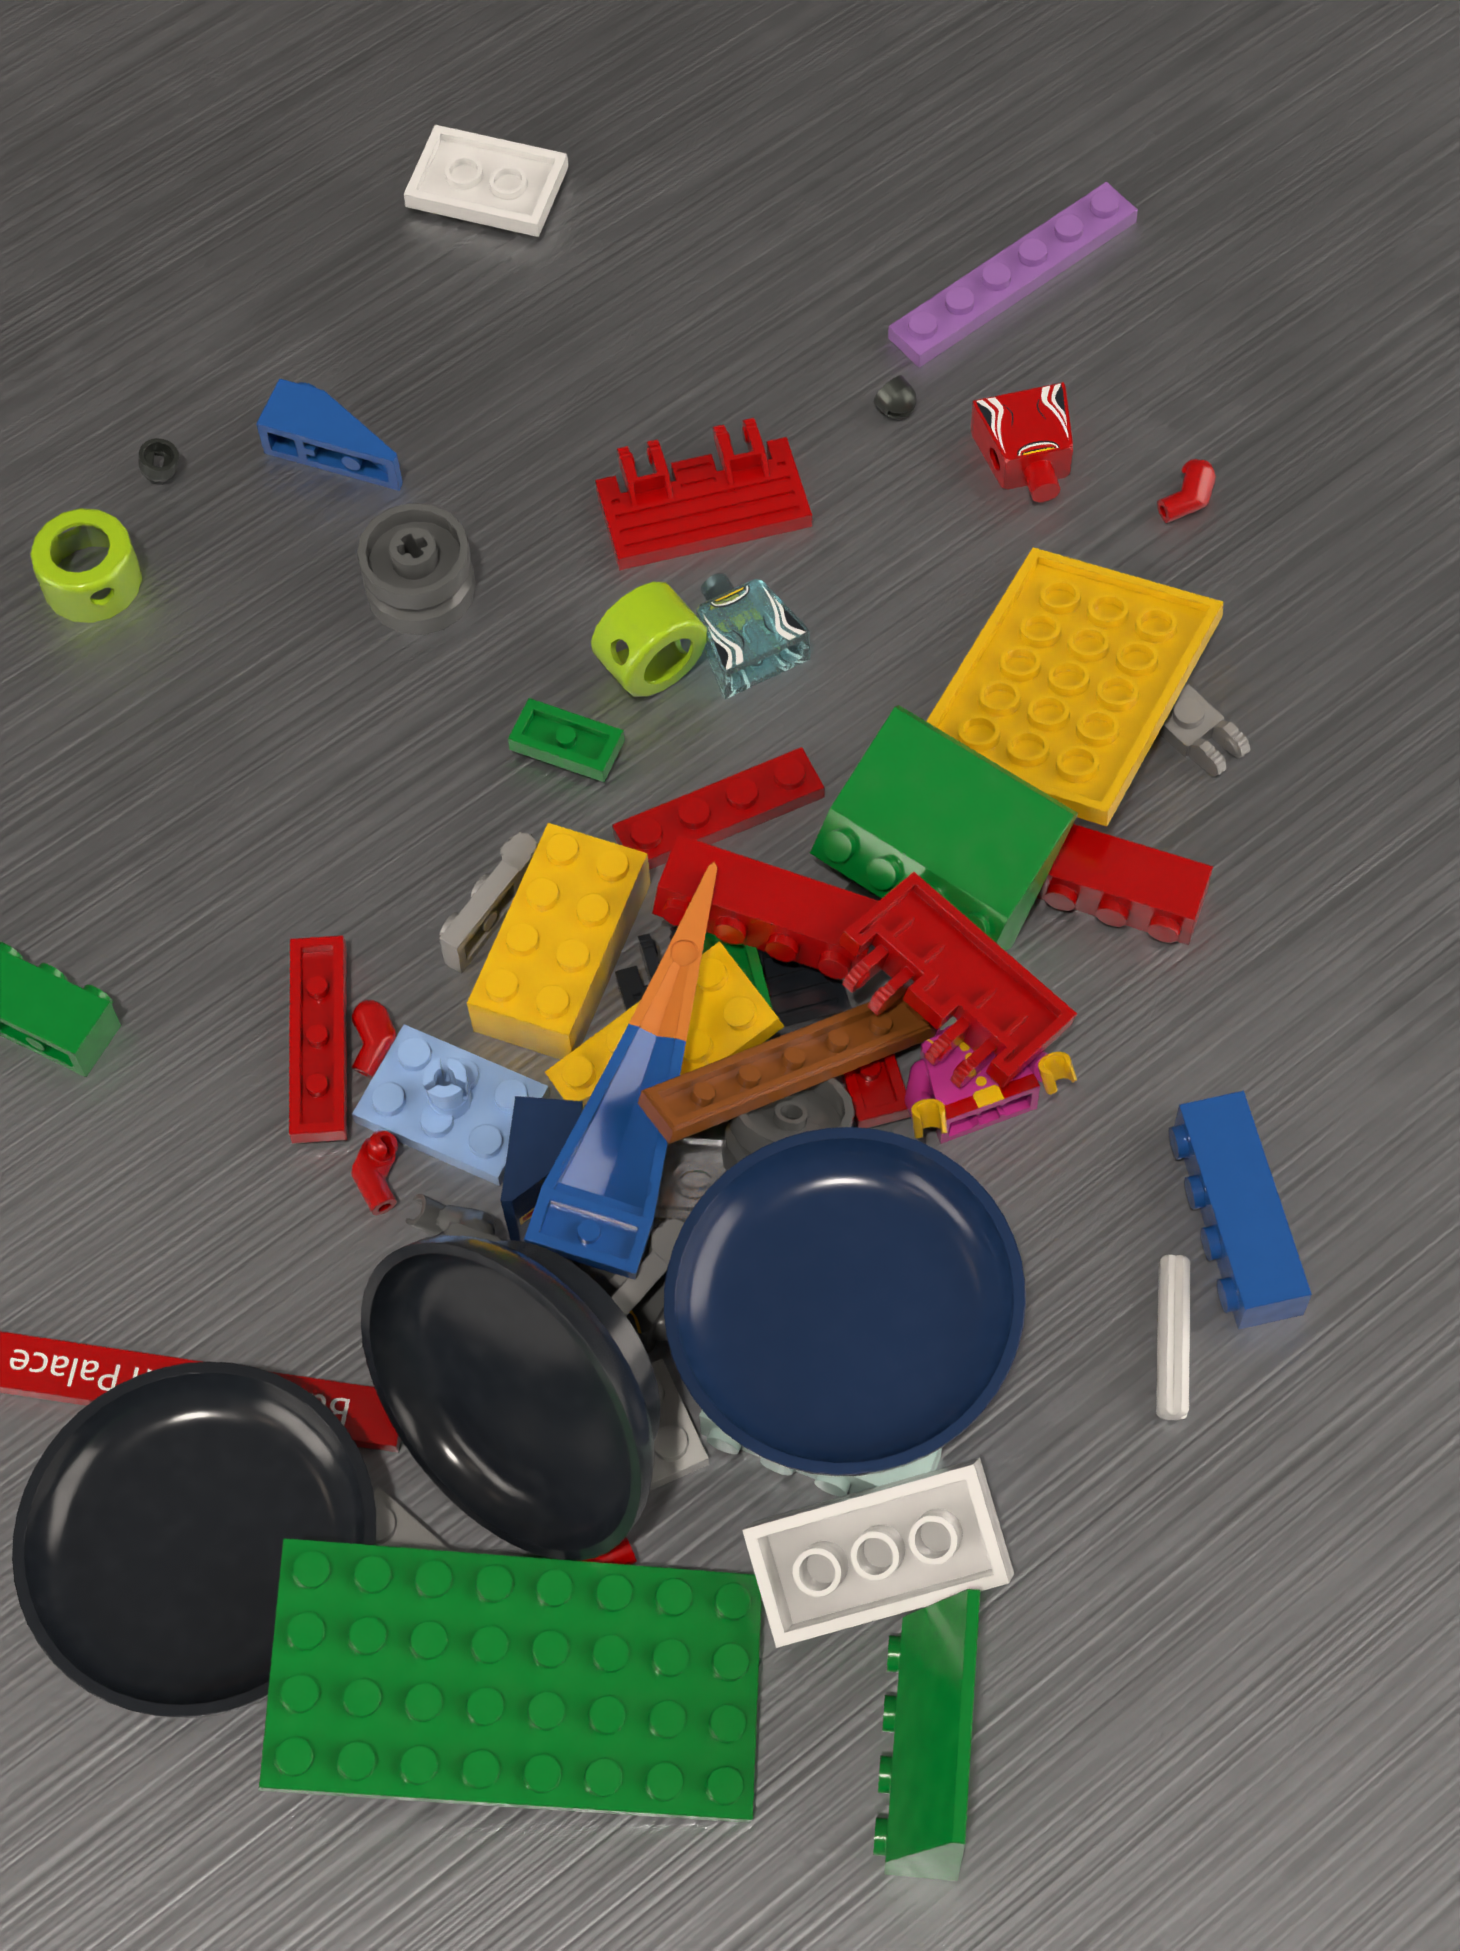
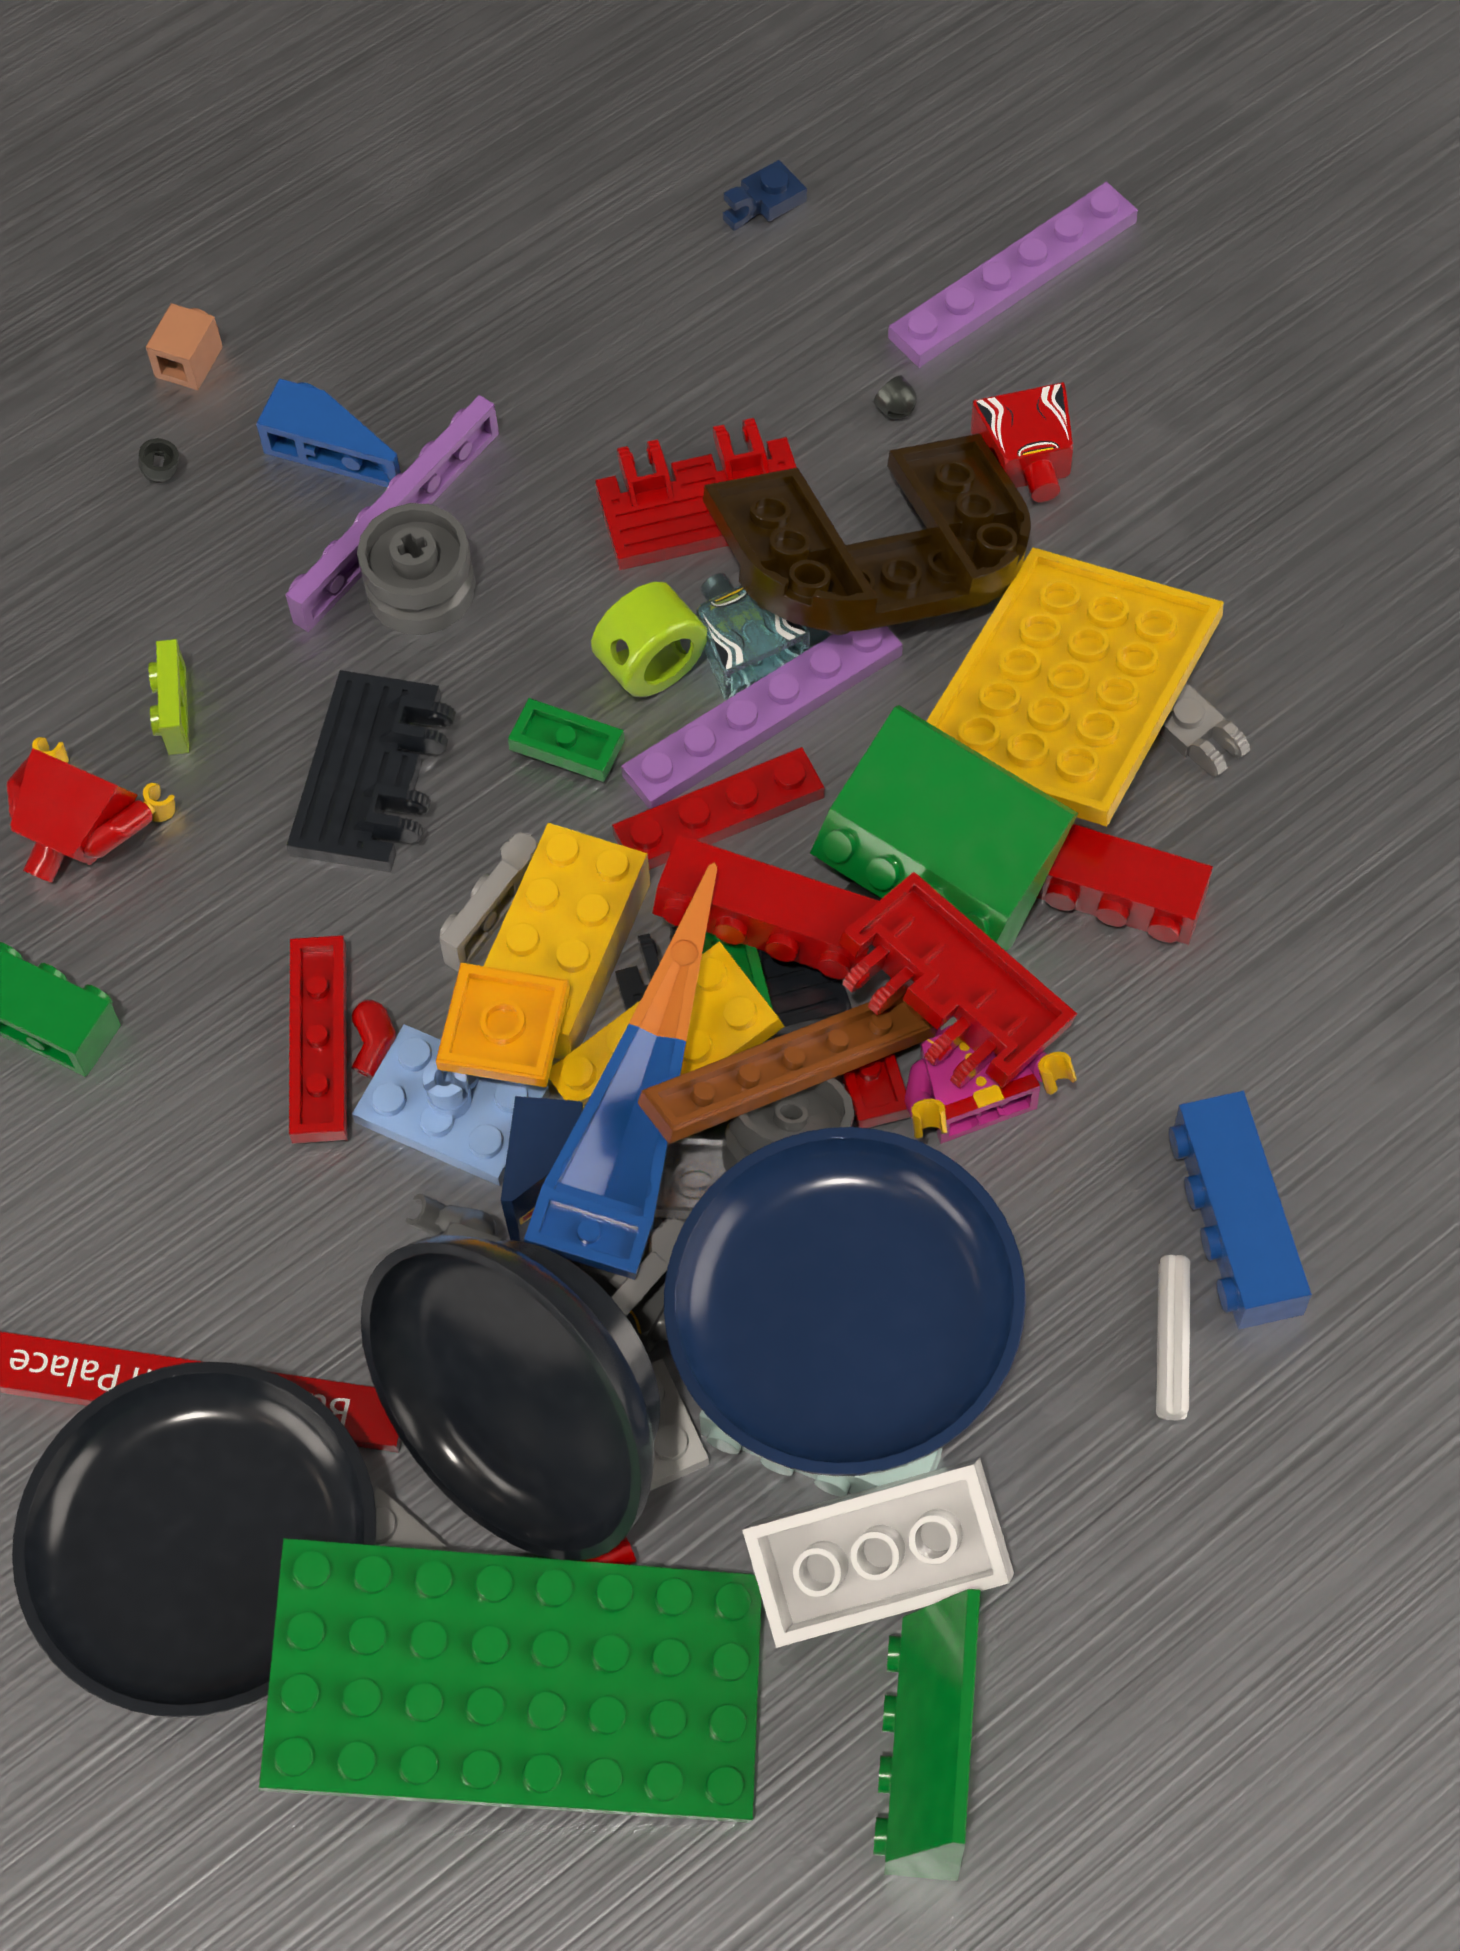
lime piece [30,508,142,623] -> none
red arm [351,1130,398,1216] -> none
white plate [404,125,569,237] -> none
red arm [1157,459,1216,523] -> none
none -> red torso [6,737,175,883]
none -> nougat brick [146,303,223,390]
none -> lime plate [148,639,189,755]
none -> medium lavender plate [285,395,499,633]
none -> black hinge [287,670,456,872]
none -> light orange tile [436,963,570,1088]
none -> medium lavender plate [621,626,903,809]
none -> dark brown plate [703,433,1031,635]
none -> dark blue plate [723,160,807,231]

